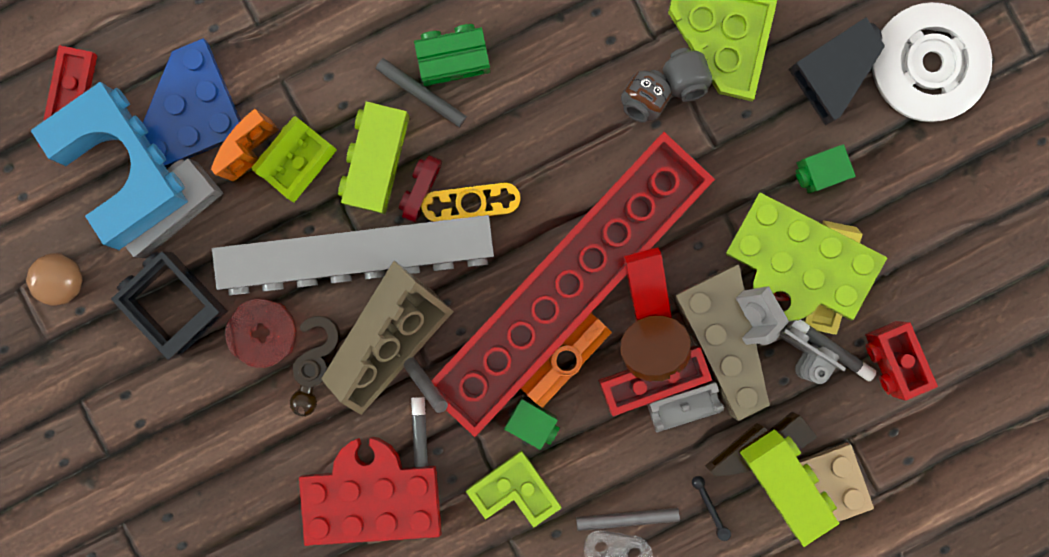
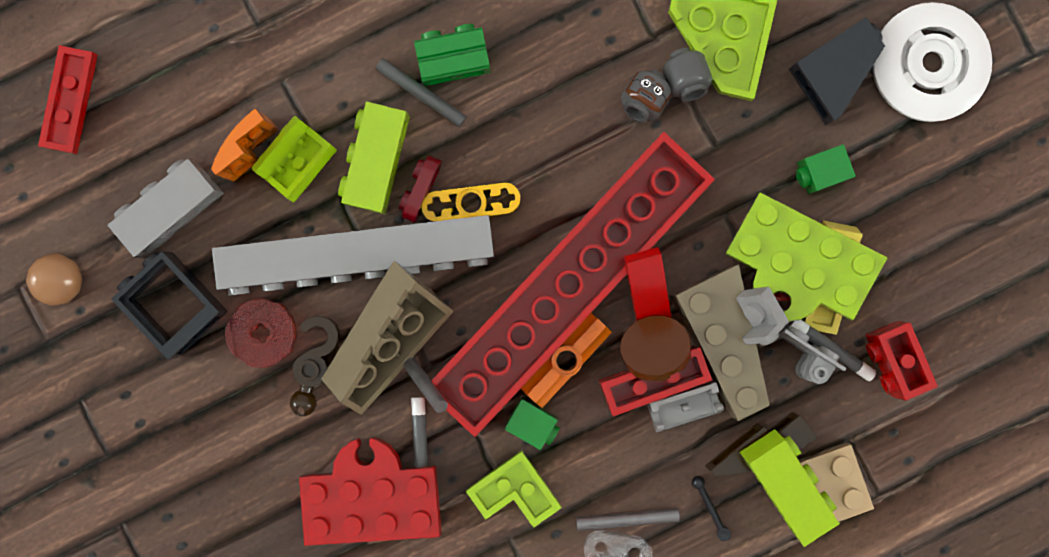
dark azure arch [31,82,188,250] -> none
blue plate [143,38,241,168] -> none

